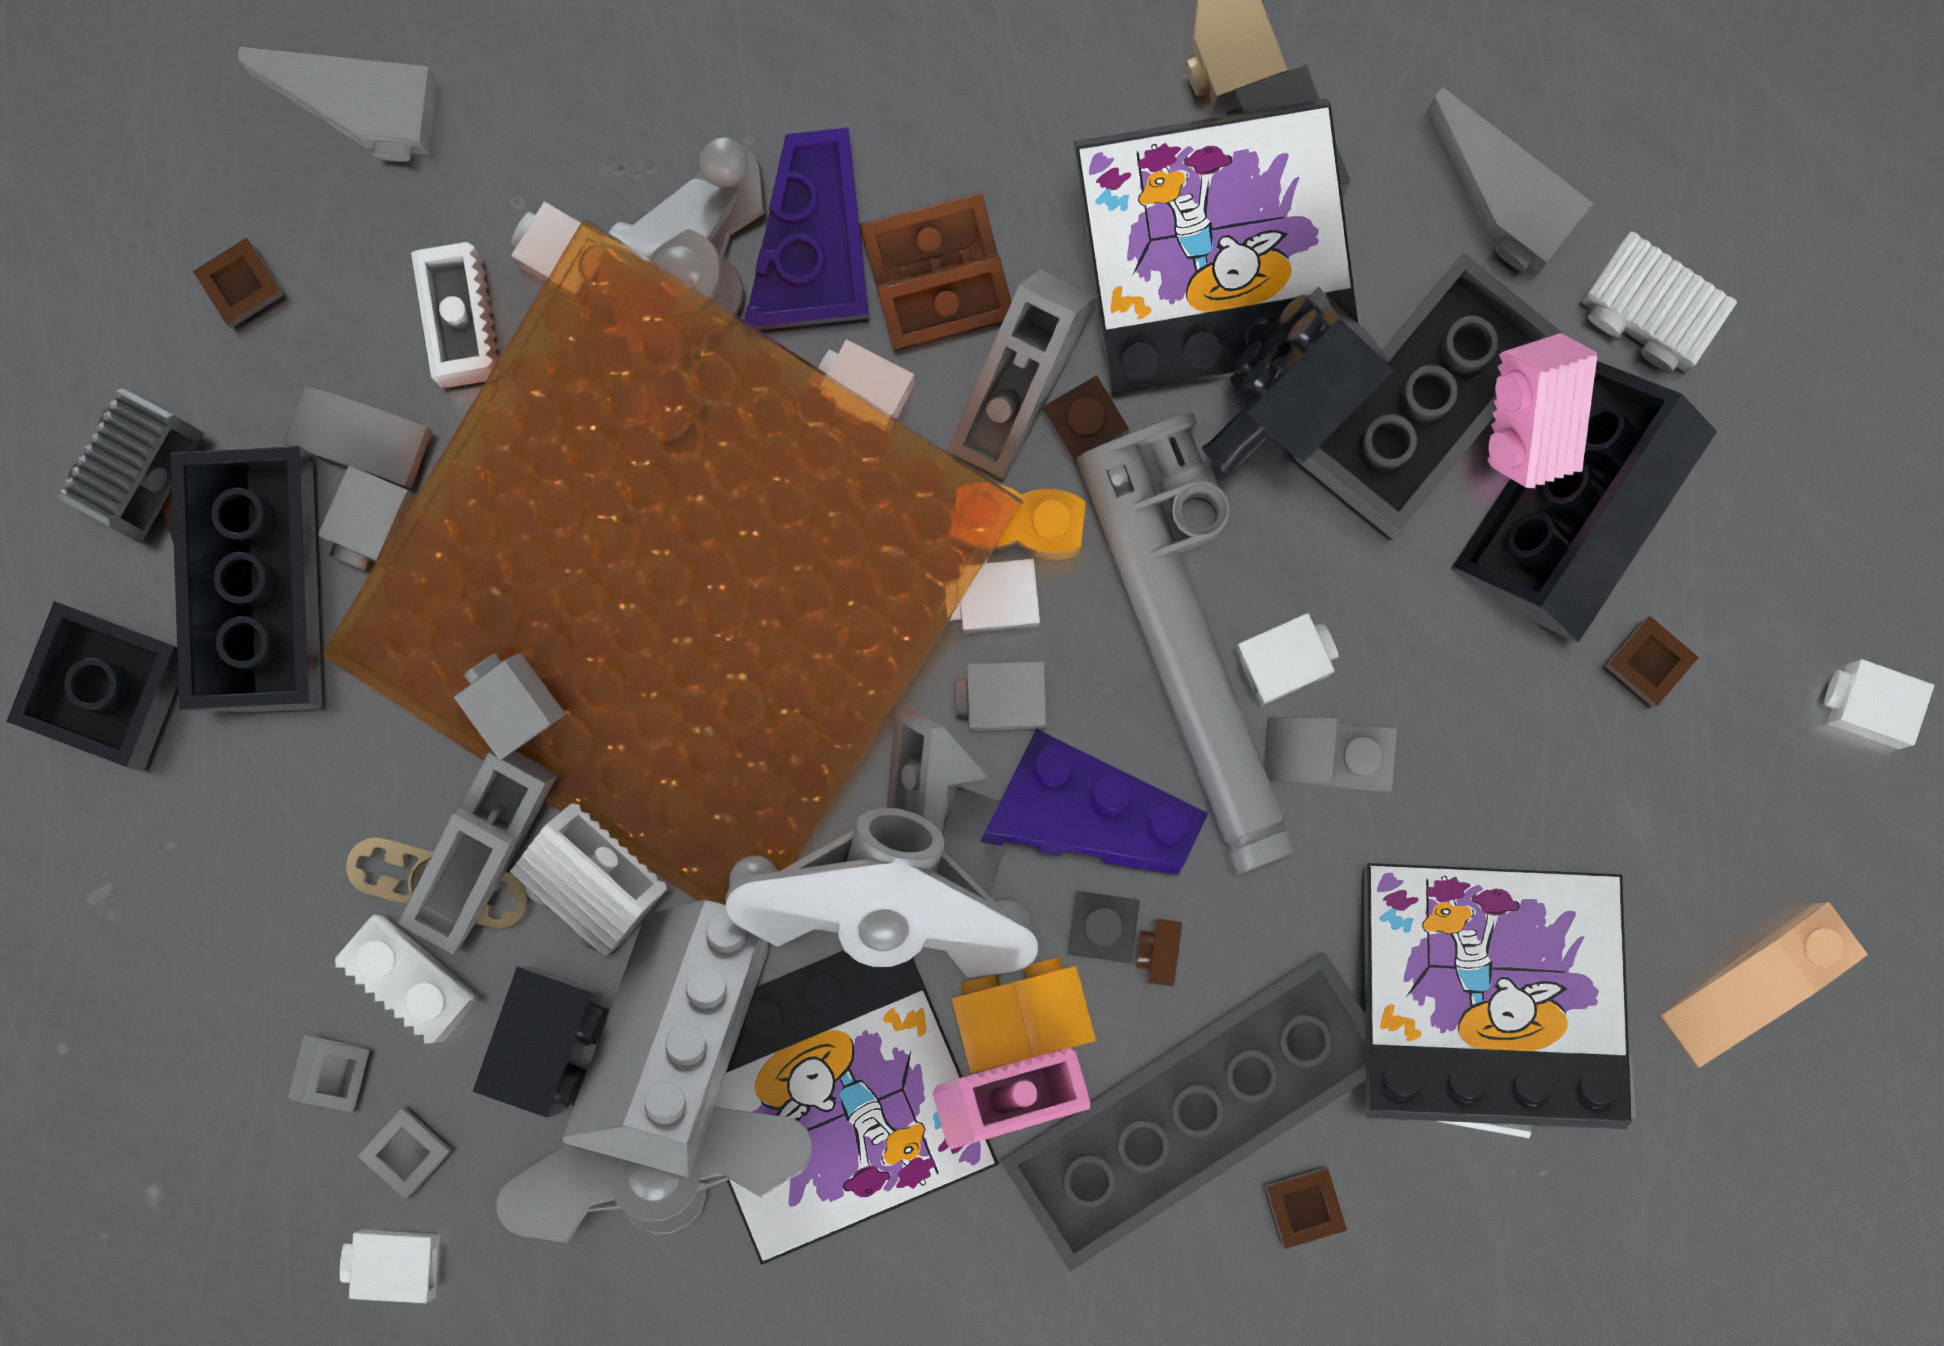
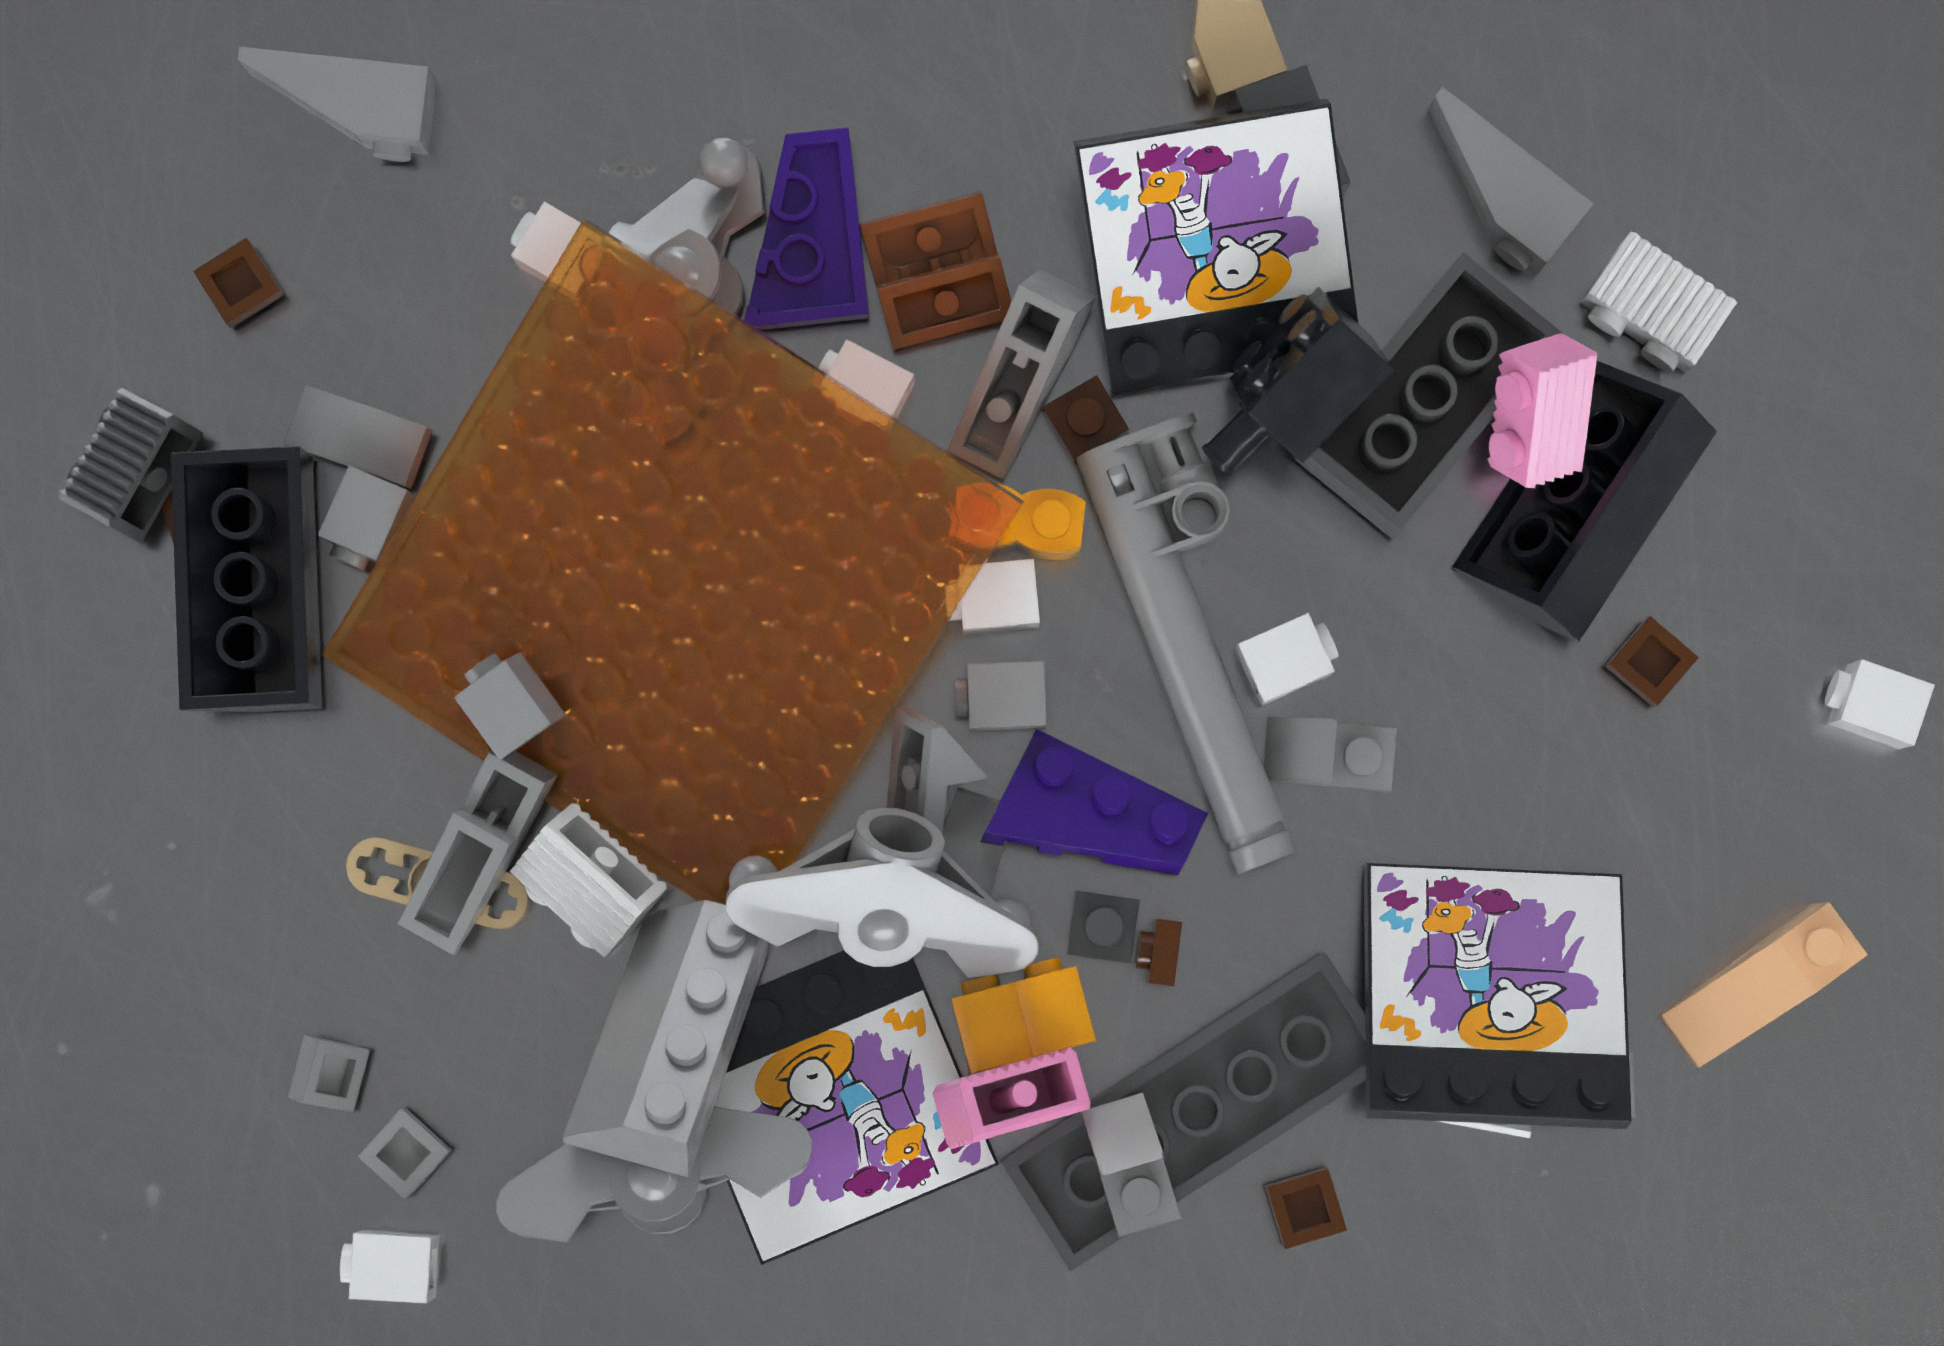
black brick [6,601,178,771] -> none
white brick [335,914,481,1044] -> none
white brick [411,242,502,388] -> none
black brick [472,966,609,1118] -> none
none -> light grey slope [1081,1092,1181,1237]

